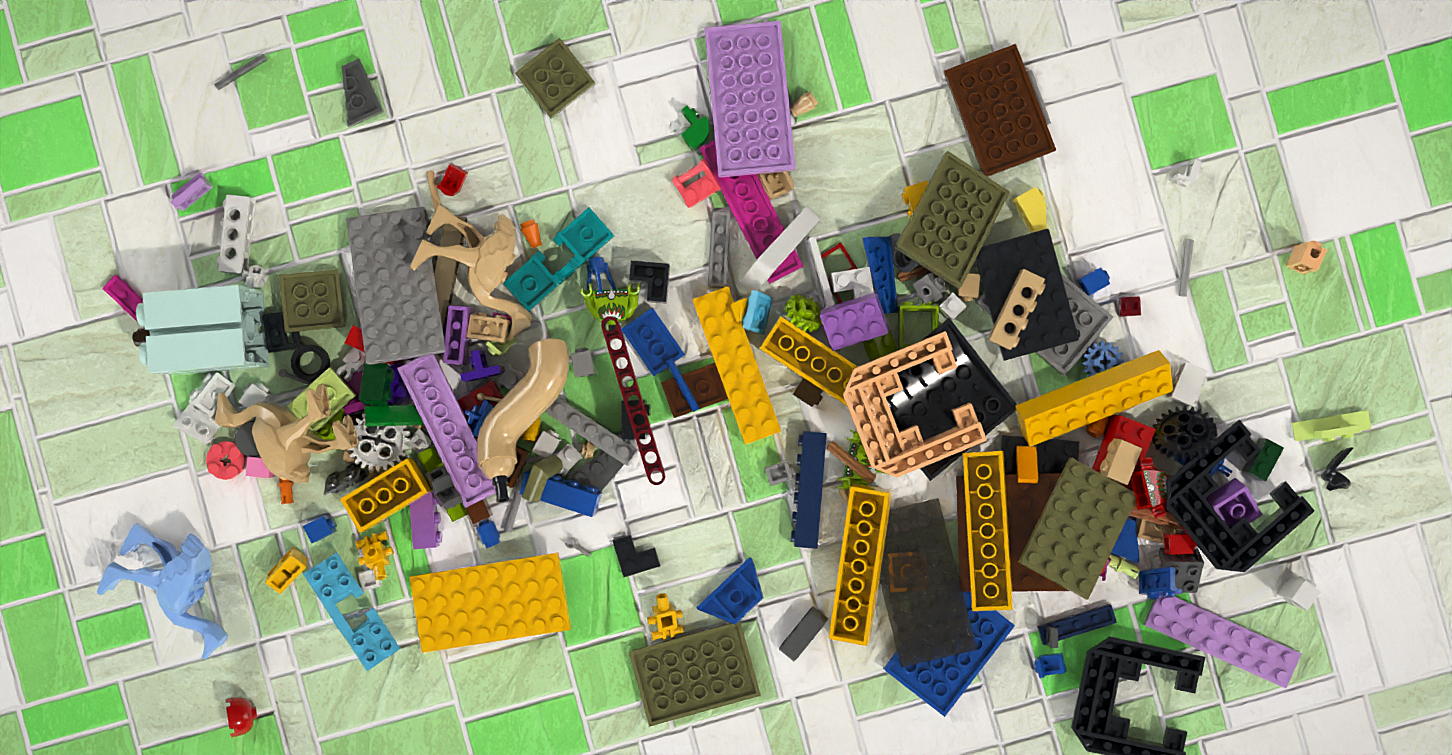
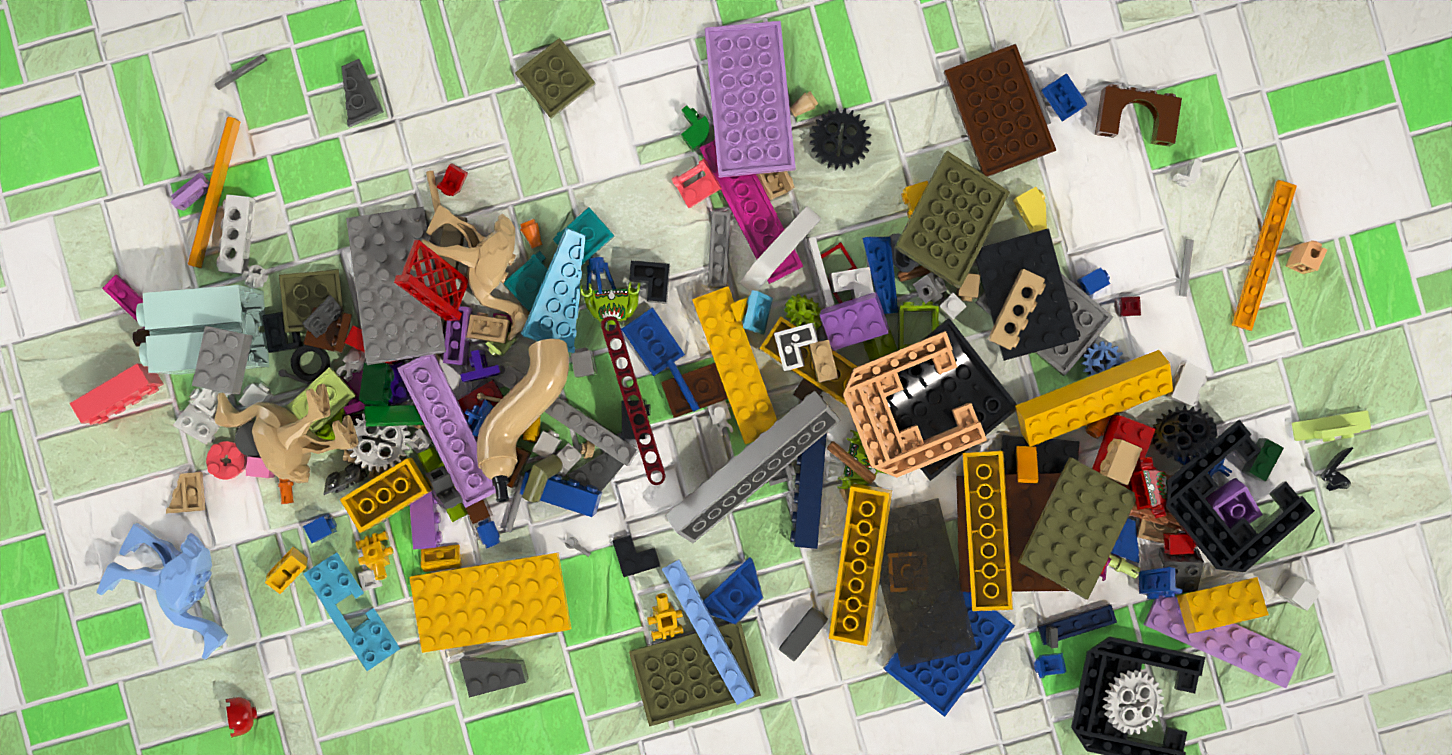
none -> coral brick [69,363,163,425]
none -> tan wing [166,472,205,514]
none -> light orange tile [188,117,241,268]
none -> light grey brick [192,326,253,395]
none -> dark grey hinge [302,295,344,338]
none -> reddish brown bracket [304,307,352,354]
none -> red fence [394,240,468,321]
none -> yellow slope [421,544,462,572]
none -> dark grey wedge [460,656,529,698]
none -> medium azure wing [521,228,585,353]
none -> light blue plate [662,559,755,705]
none -> light grey brick [665,391,841,543]
none -> white plate [707,400,733,436]
none -> white brick [774,323,818,371]
none -> tan brick [808,340,838,383]
none -> black gear [809,108,872,171]
none -> blue bracket [1041,73,1087,122]
none -> reddish brown arch [1095,84,1182,147]
none -> white gear [1103,670,1164,735]
none -> yellow brick [1177,577,1269,634]
none -> light orange tile [1232,180,1297,331]

